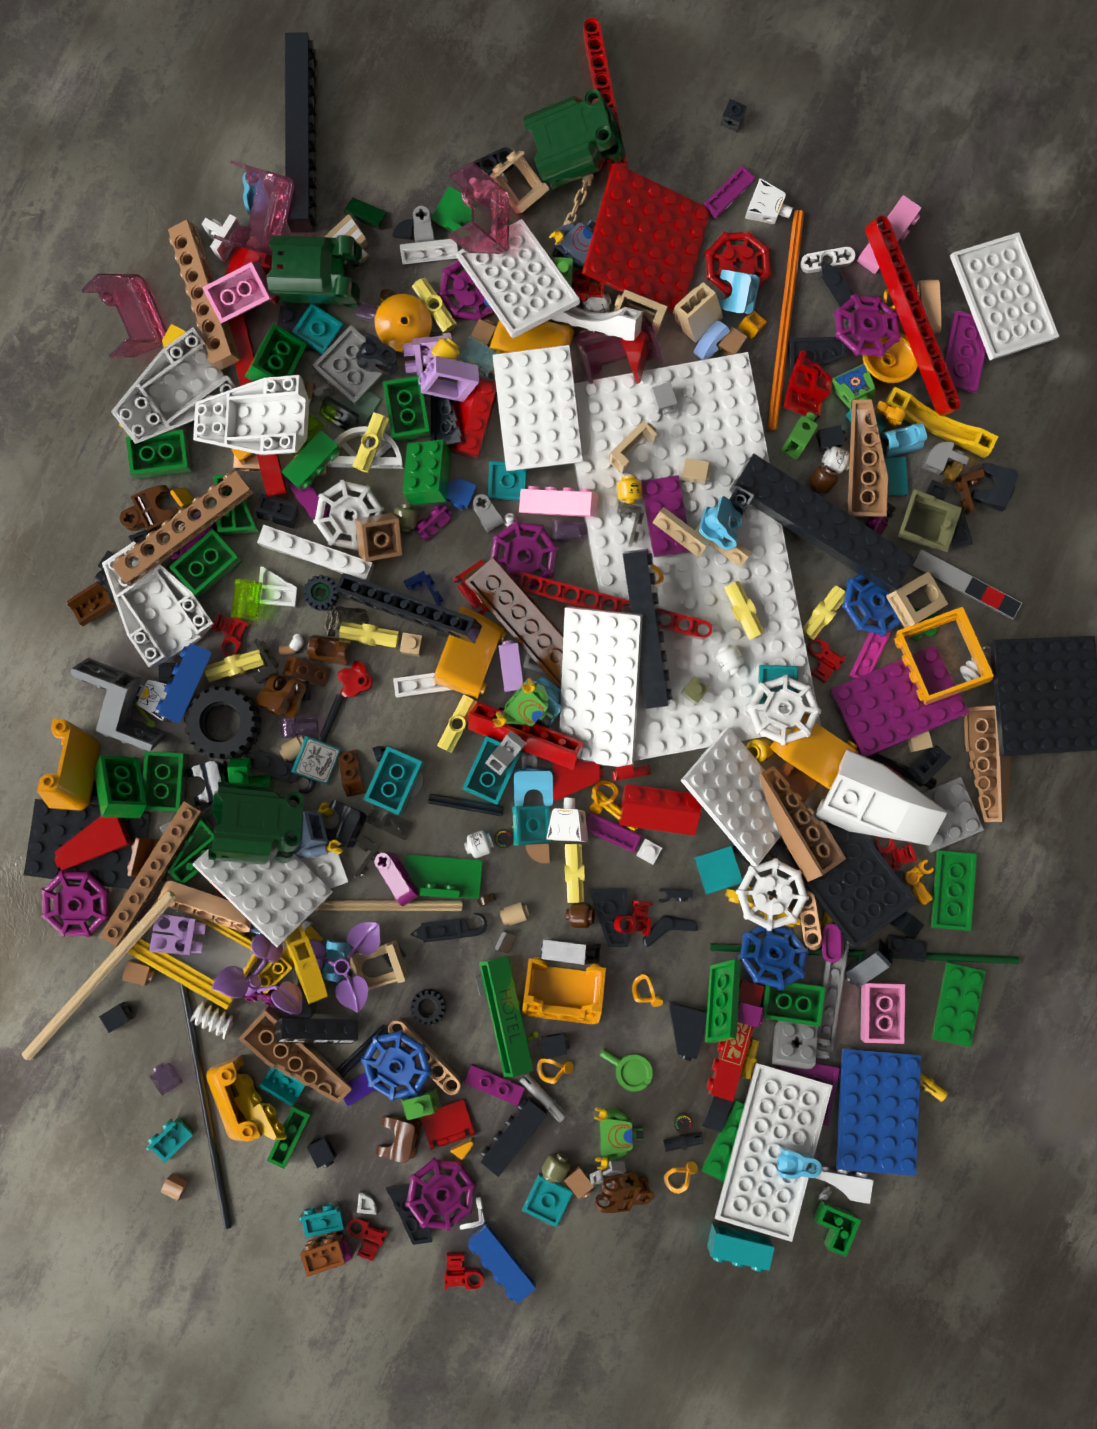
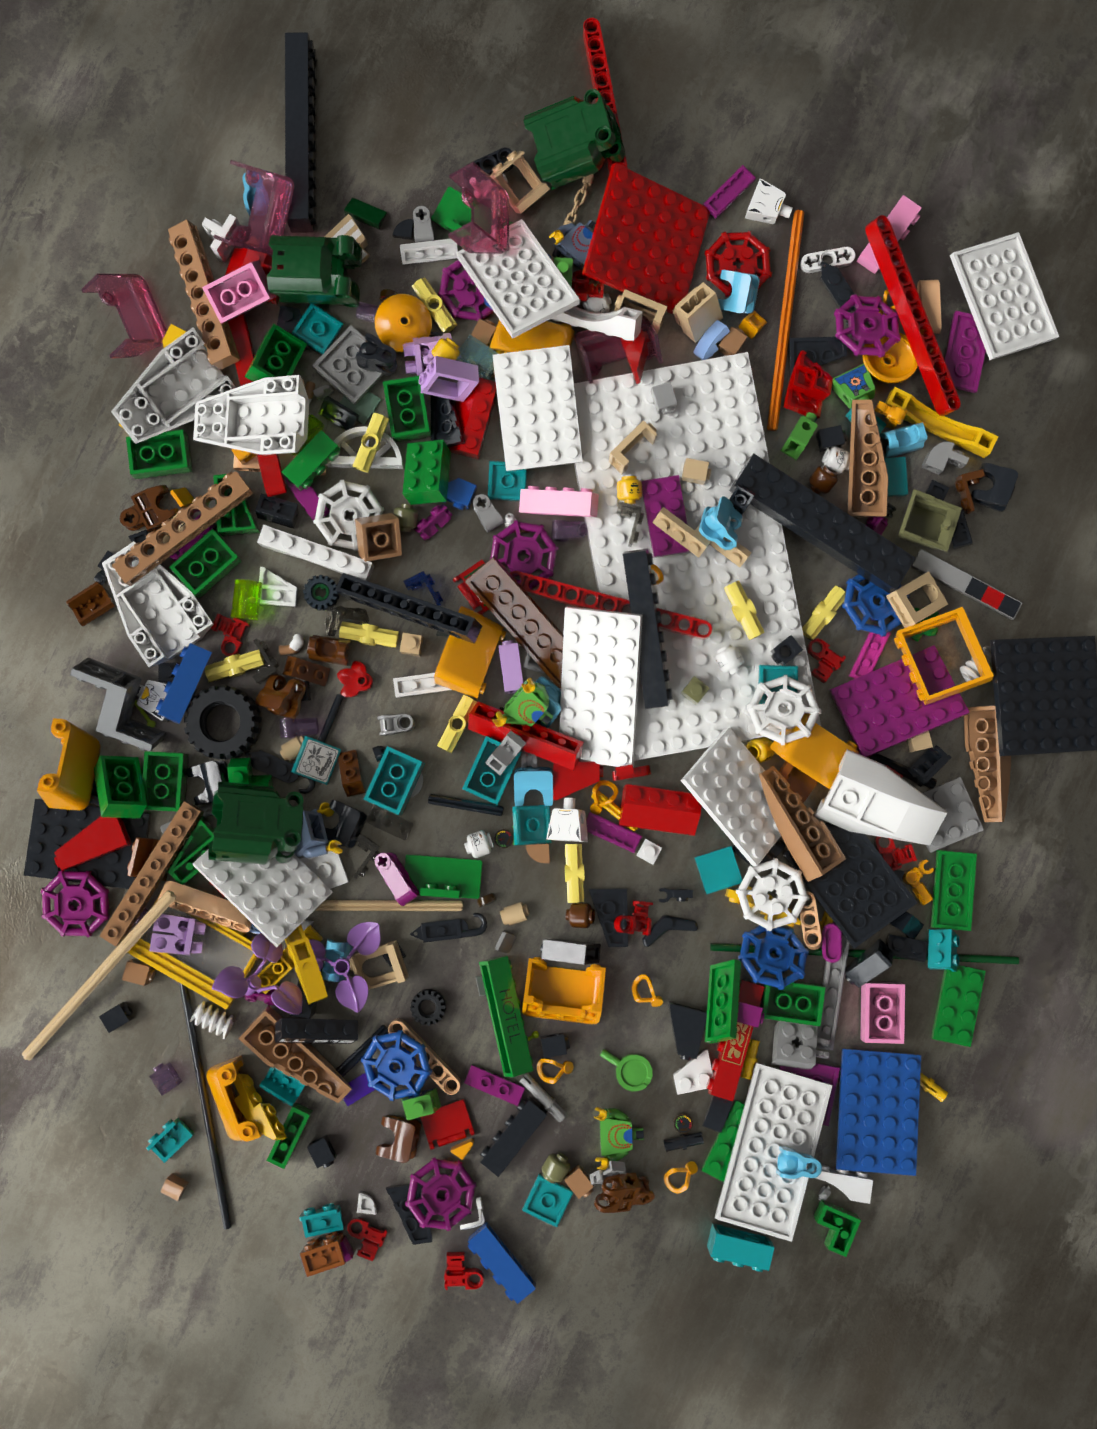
black brick [720,99,747,132] -> none
pearl gold plate [942,461,964,485] -> none
none -> light grey piece [377,714,416,736]
none -> white wing [673,1049,713,1095]
none -> black brick [770,635,803,666]
none -> teal bracket [928,929,960,972]

